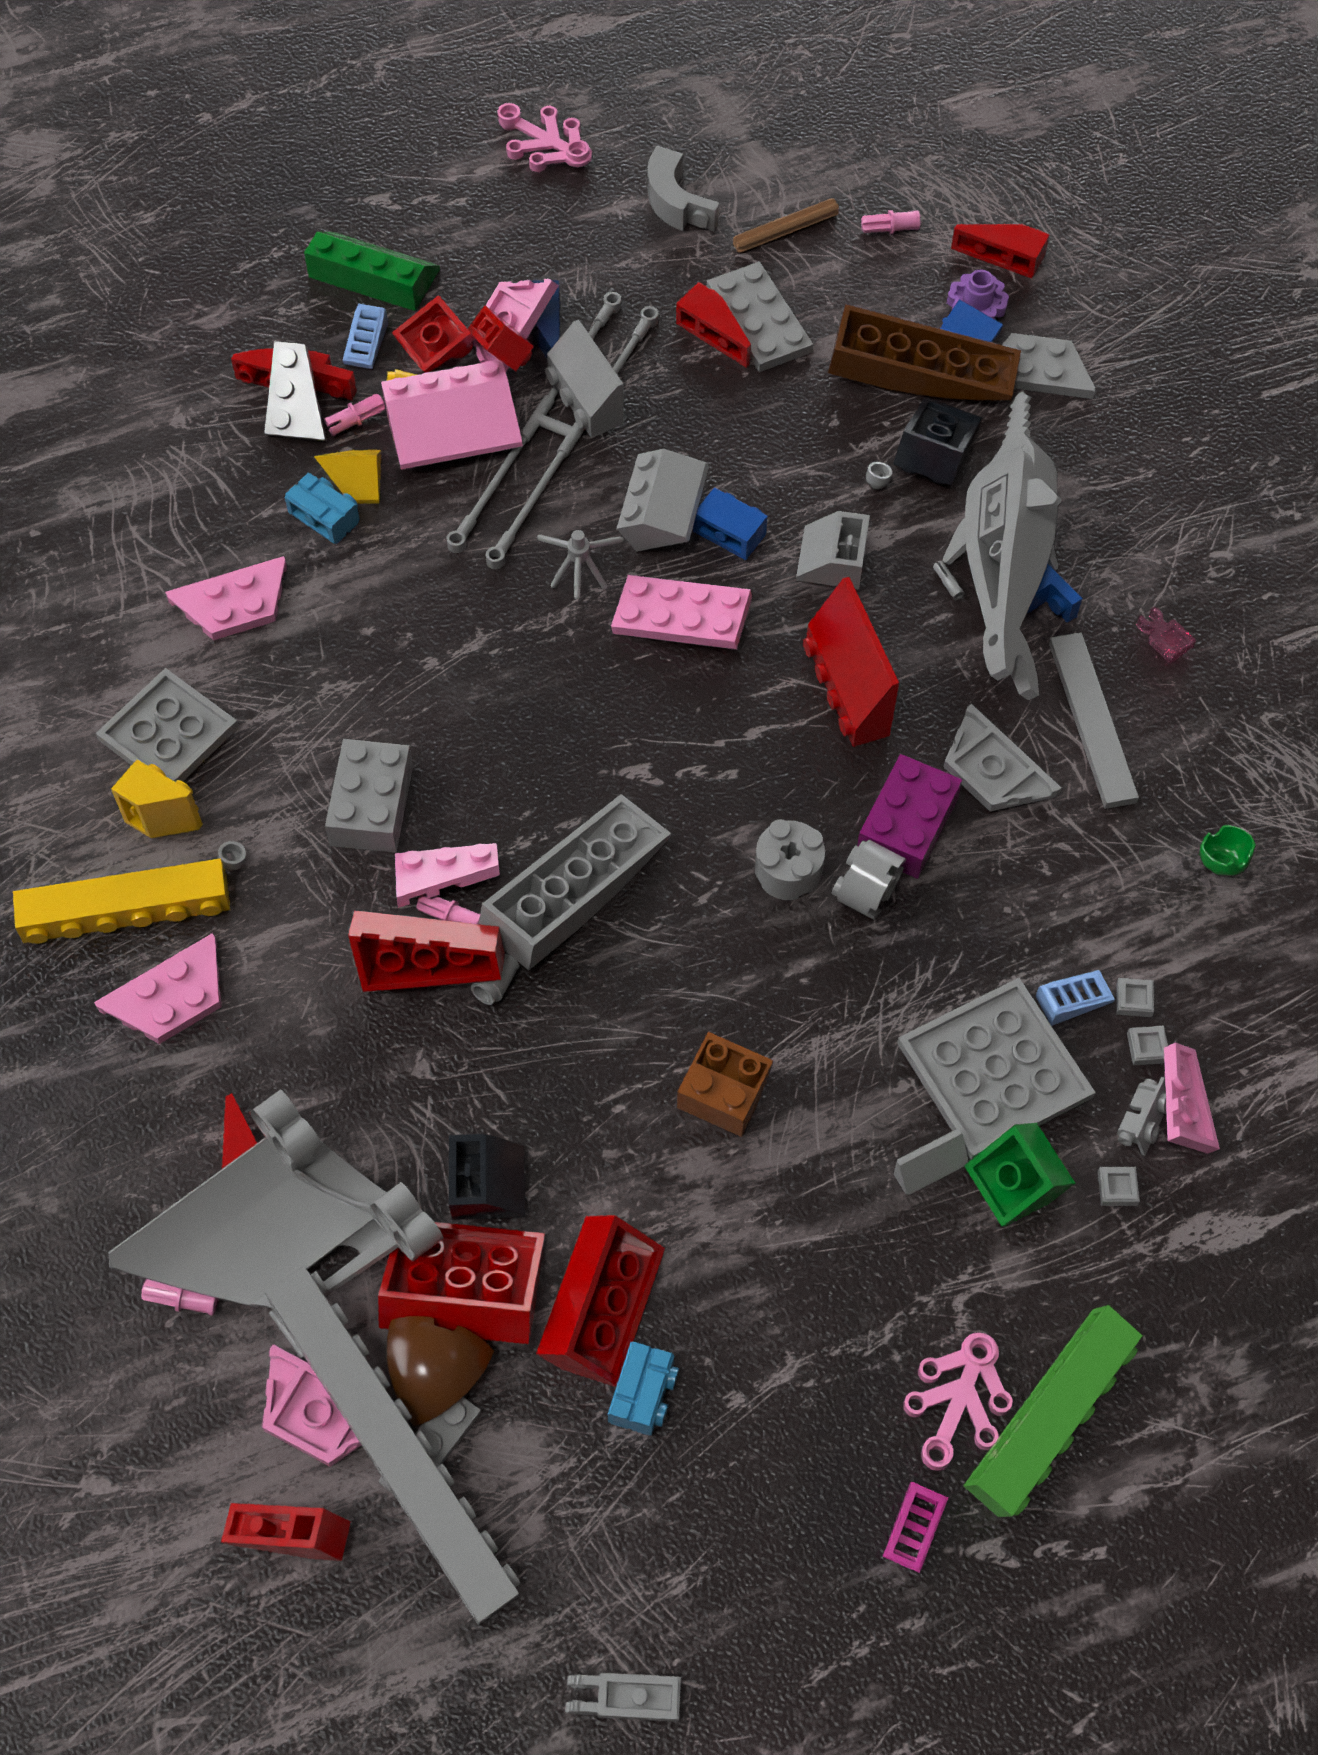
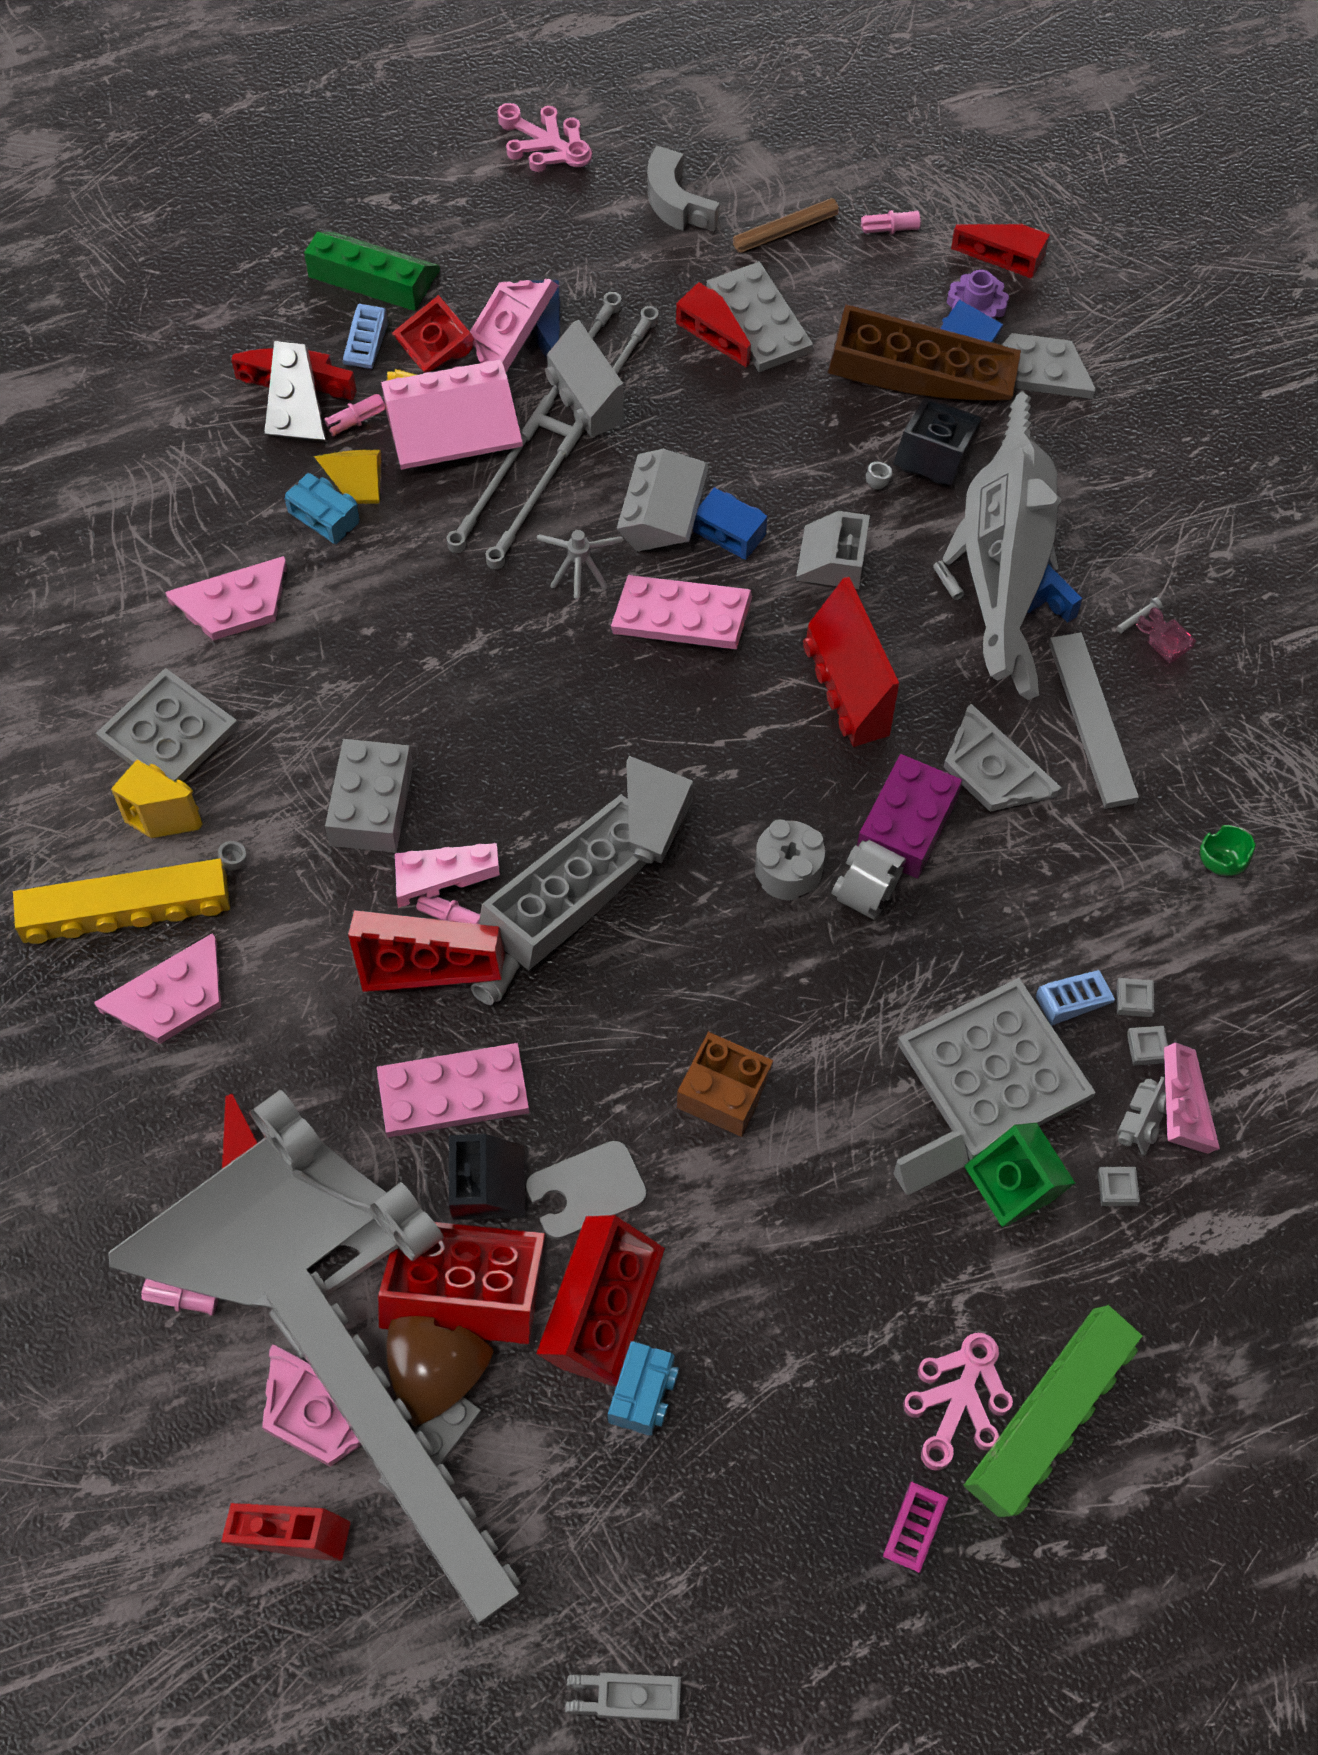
red slope [468,305,534,371] -> none
none -> bright pink plate [377,1043,529,1138]
none -> light grey piece [526,1141,646,1240]
none -> light grey slope [627,756,693,864]
none -> light grey piece [1116,597,1163,633]

